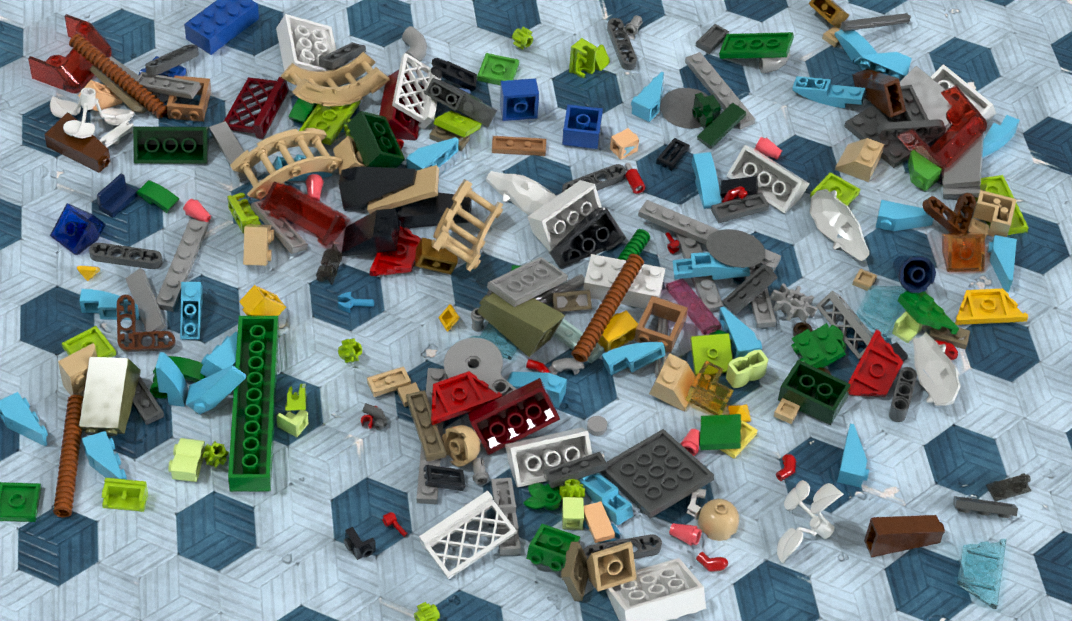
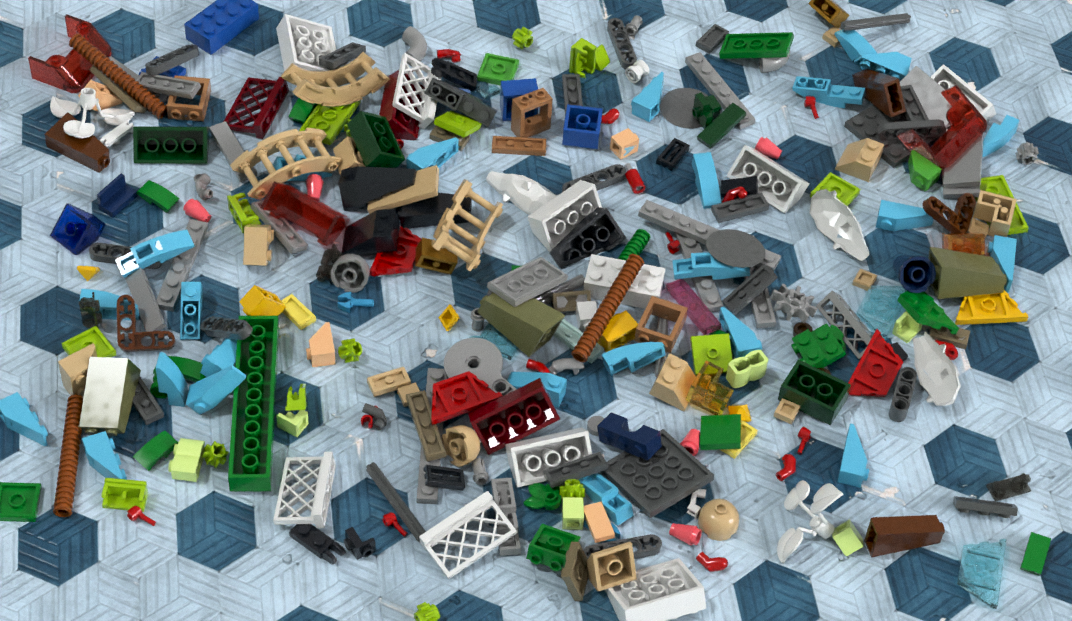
none -> clear smoke hinge [79,292,102,329]
none -> medium azure slope [116,230,195,278]
none -> red hand [127,506,156,526]
none -> green slope [133,431,178,471]
none -> light grey piece [194,173,213,201]
none -> dark grey beam [200,316,253,340]
none -> white fence [273,452,336,528]
none -> light yellow tile [281,294,316,330]
none -> black hinge [289,524,346,564]
none -> light nougat slope [306,322,335,367]
none -> light grey cylinder [330,254,370,293]
none -> dark grey axle [366,462,426,541]
none -> red arm [437,49,461,63]
none -> clear light blue tile [476,83,500,99]
none -> medium nougat window [511,87,553,138]
none -> dark grey plate [562,74,583,116]
none -> white brick [576,301,597,332]
none -> dark blue arch [597,412,662,460]
none -> red arm [601,108,620,124]
none -> white wheel [625,60,649,83]
none -> red hand [797,427,811,455]
none -> red hand [804,96,819,119]
none -> yellowish green panel [832,519,864,556]
none -> olive slope [928,247,1007,299]
none -> light grey gear [1015,142,1039,165]
none -> green slope [1020,532,1051,576]

